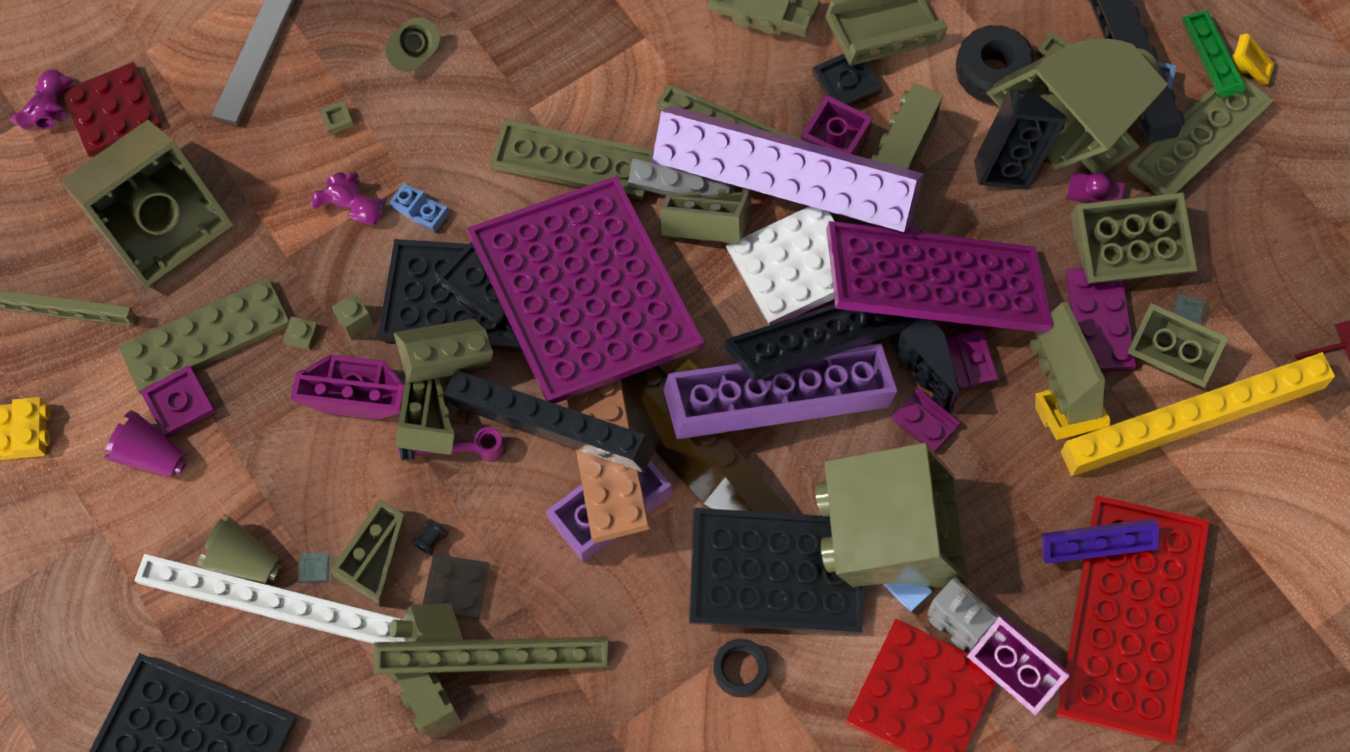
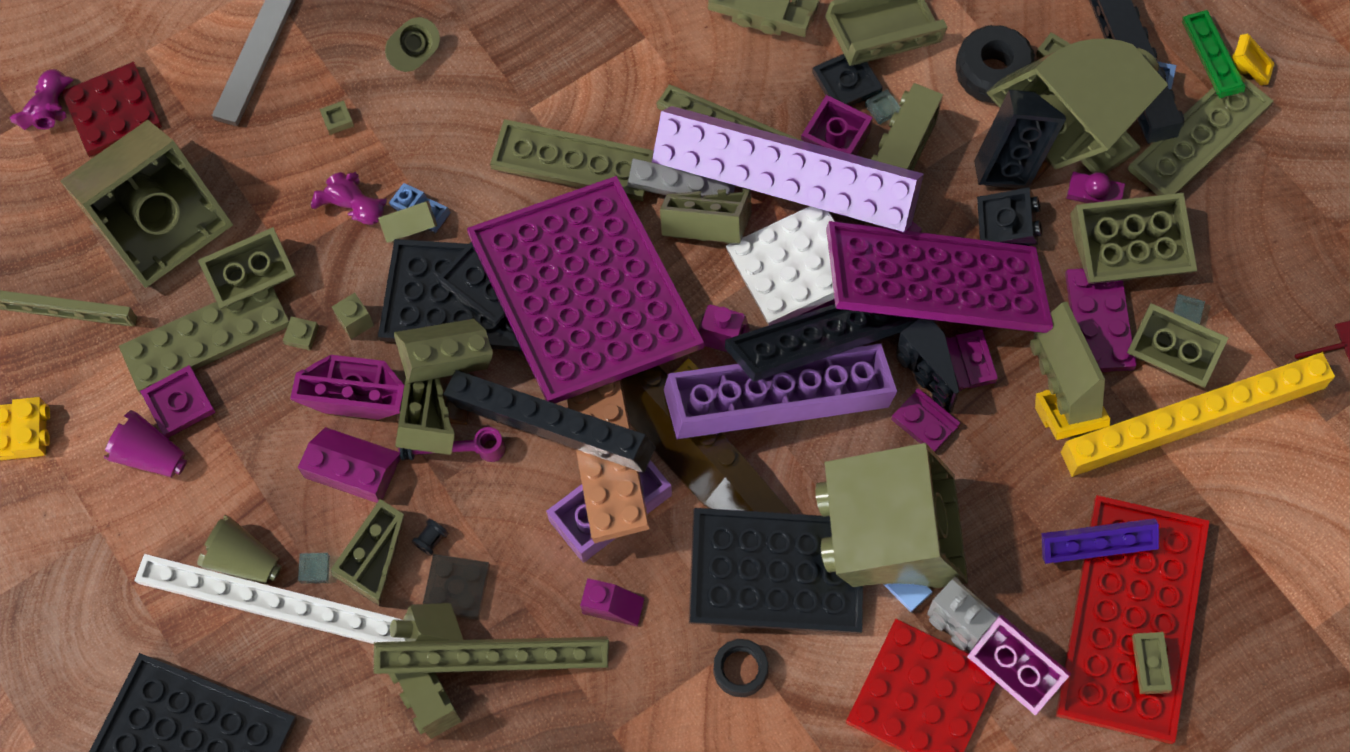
none -> olive slope [198,227,296,309]
none -> magenta slope [298,427,401,503]
none -> olive tile [378,201,438,243]
none -> magenta slope [580,578,645,627]
none -> magenta torso [698,304,751,352]
none -> clear light blue tile [865,89,901,125]
none -> black plate [977,187,1043,246]
none -> olive plate [1132,632,1172,694]

